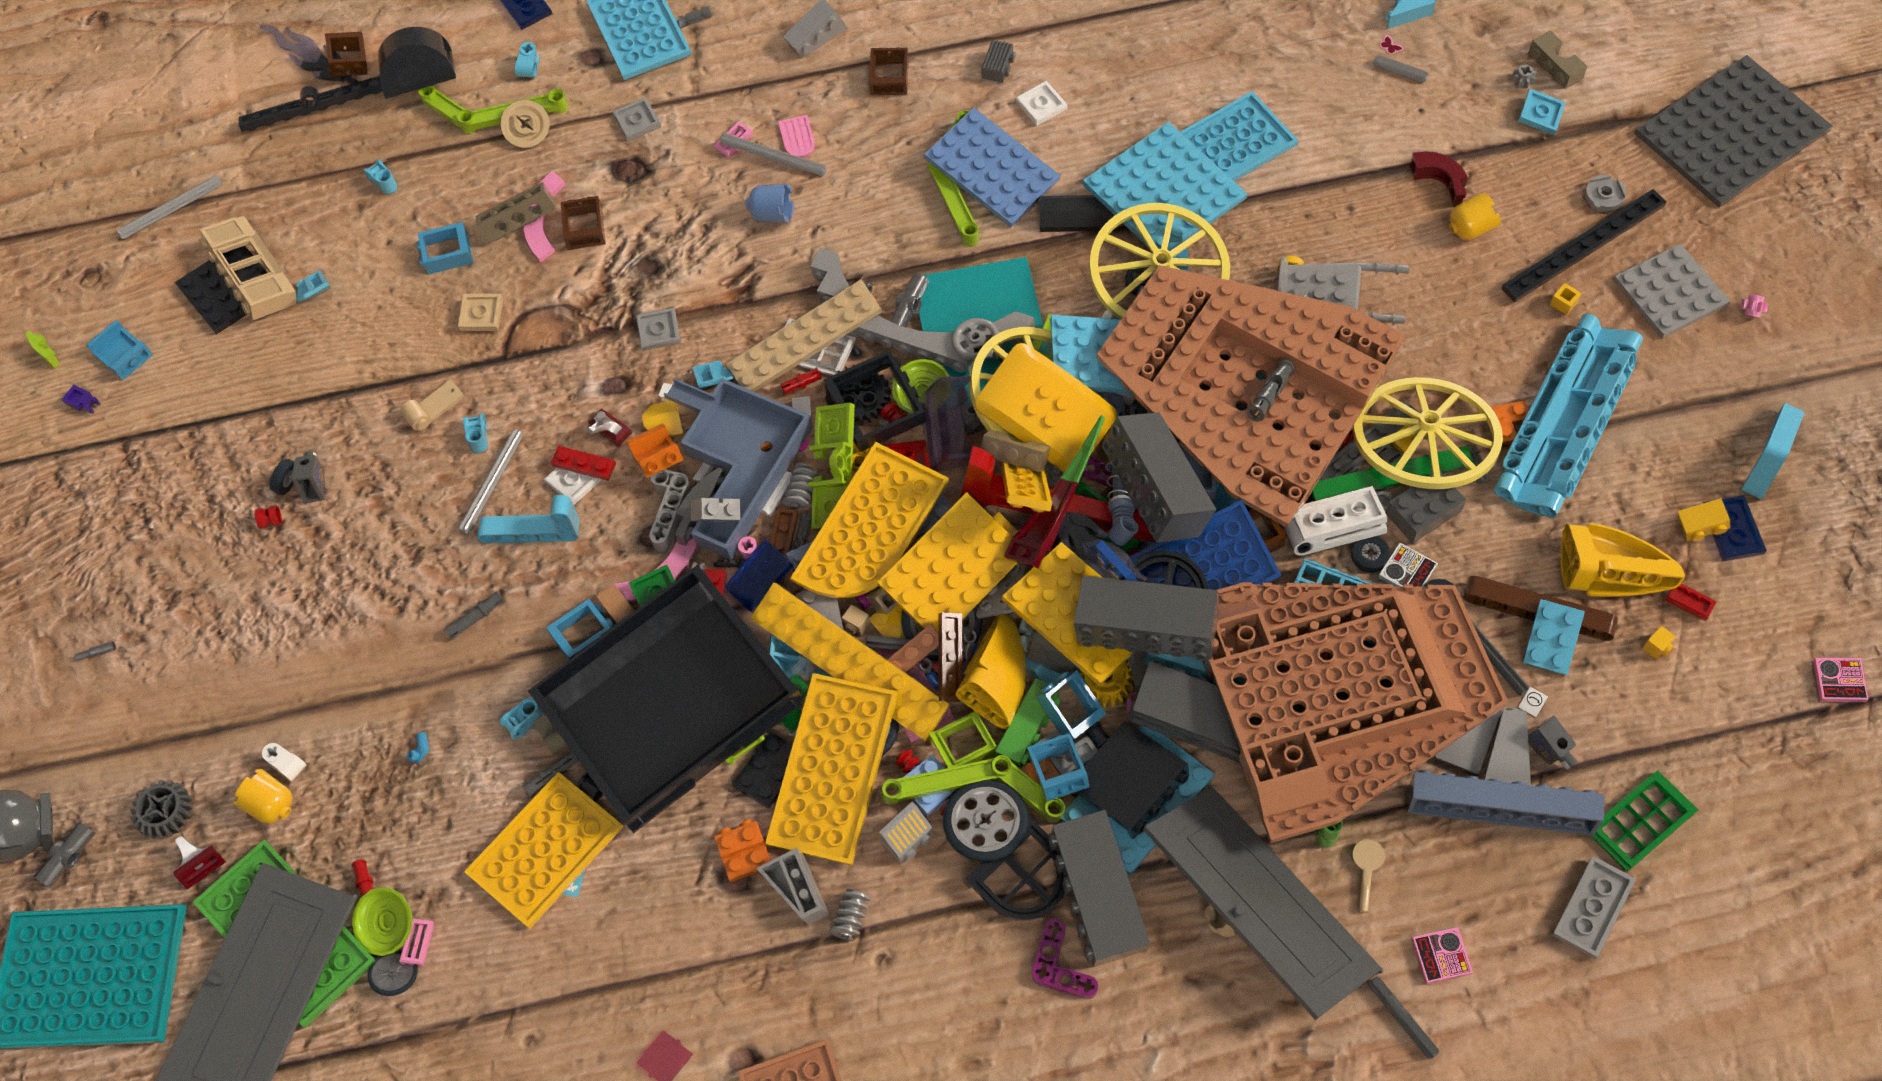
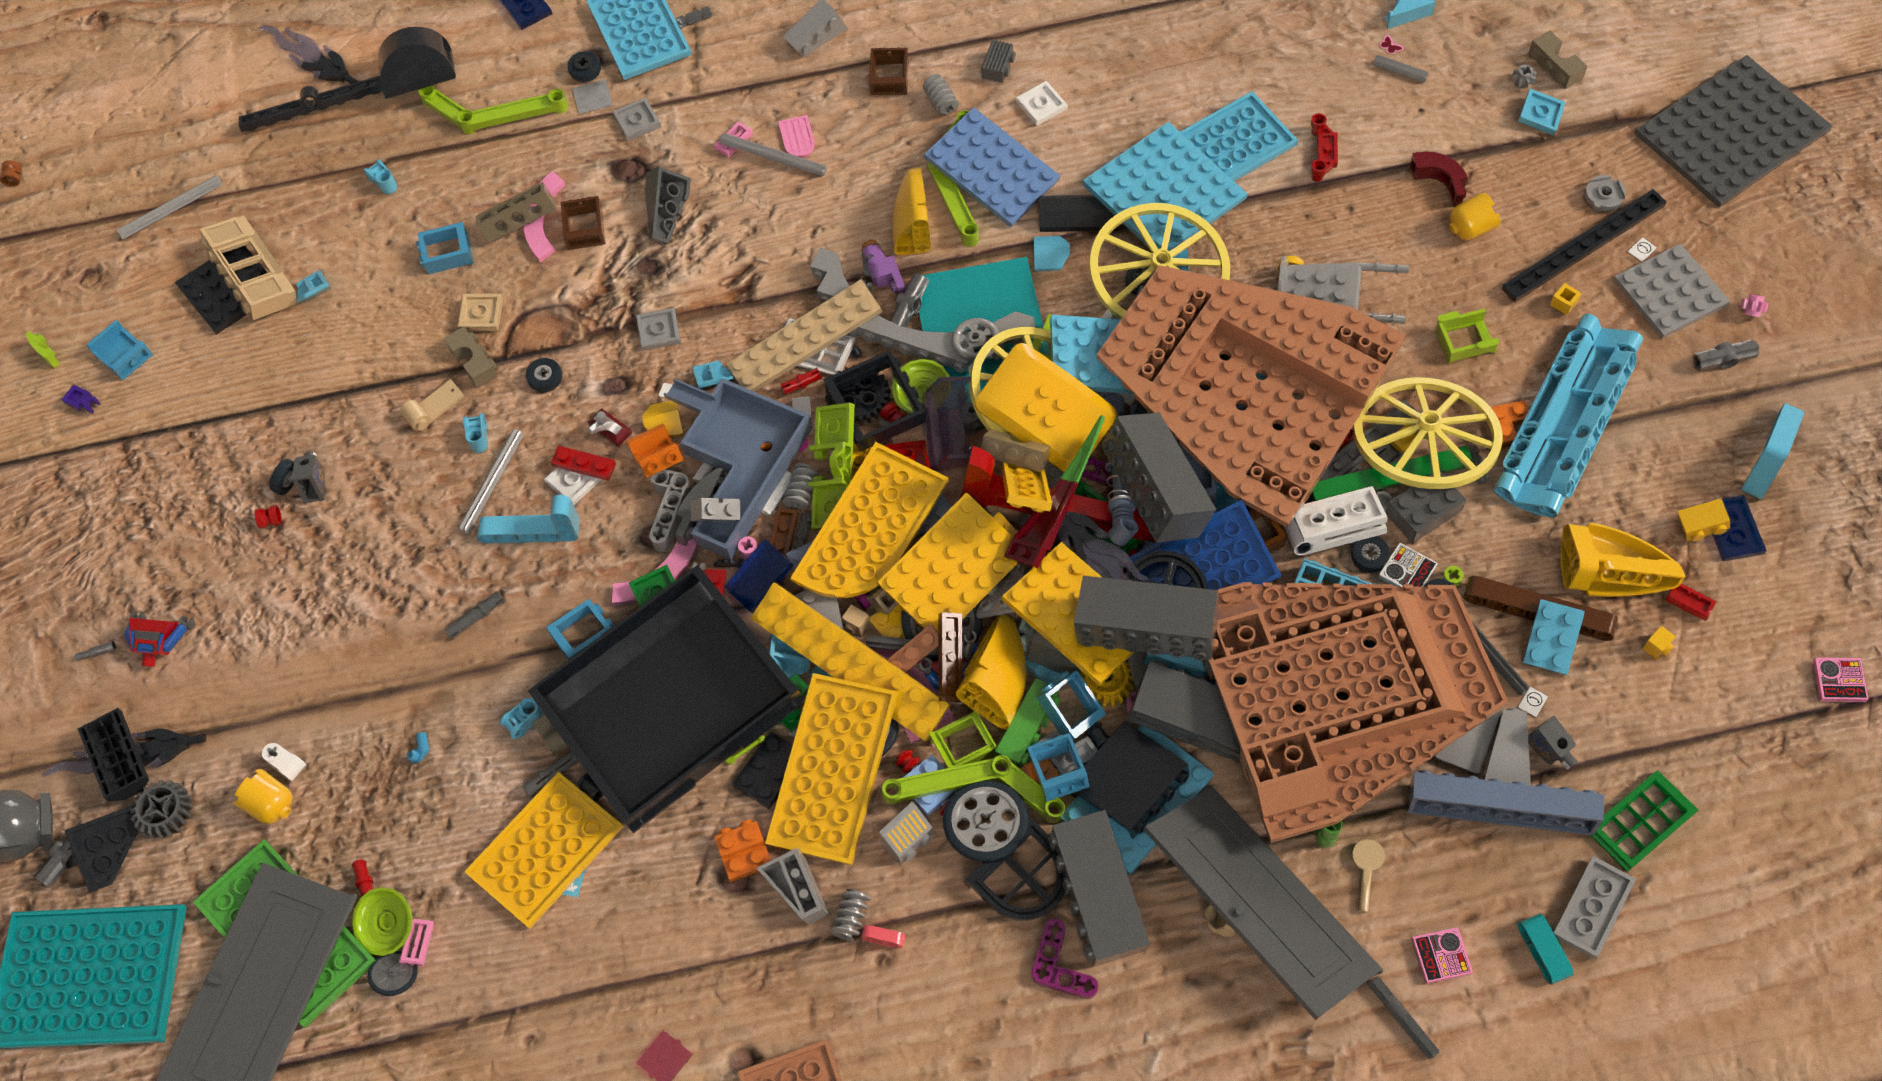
dark red piece [173,836,226,890] -> none
reddish brown window [325,32,368,77] -> none
tan gear [501,100,550,148] -> none
medium azure piece [515,42,539,78] -> none
medium nougat slope [596,584,635,623] -> none
medium blue cylinder [746,184,794,223] -> none
clear plate [791,655,817,681] -> none
blue wing [1087,540,1137,581] -> none
dark grey piece [1247,359,1295,422] -> none
none -> dark orange wheel [0,160,22,187]
none -> black piece [43,729,207,776]
none -> black plate [65,805,138,894]
none -> black piece [78,708,149,802]
none -> torso [124,611,196,667]
none -> dark tan arch [443,326,498,389]
none -> black bush [526,358,562,392]
none -> black wheel [567,51,601,82]
none -> flat silver sticker [572,79,613,114]
none -> dark grey wedge [645,166,691,244]
none -> medium lavender plate [861,240,905,296]
none -> coral beam [861,925,906,949]
none -> yellow panel [892,167,931,256]
none -> light grey piece [923,74,959,115]
none -> medium azure slope [1034,236,1070,271]
none -> red plate [1311,113,1338,182]
none -> lime piece [1435,308,1499,364]
none -> lime bush [1442,566,1464,586]
none -> teal beam [1518,913,1574,985]
none -> white sticker [1628,237,1657,261]
none -> flat silver piece [1692,340,1760,371]

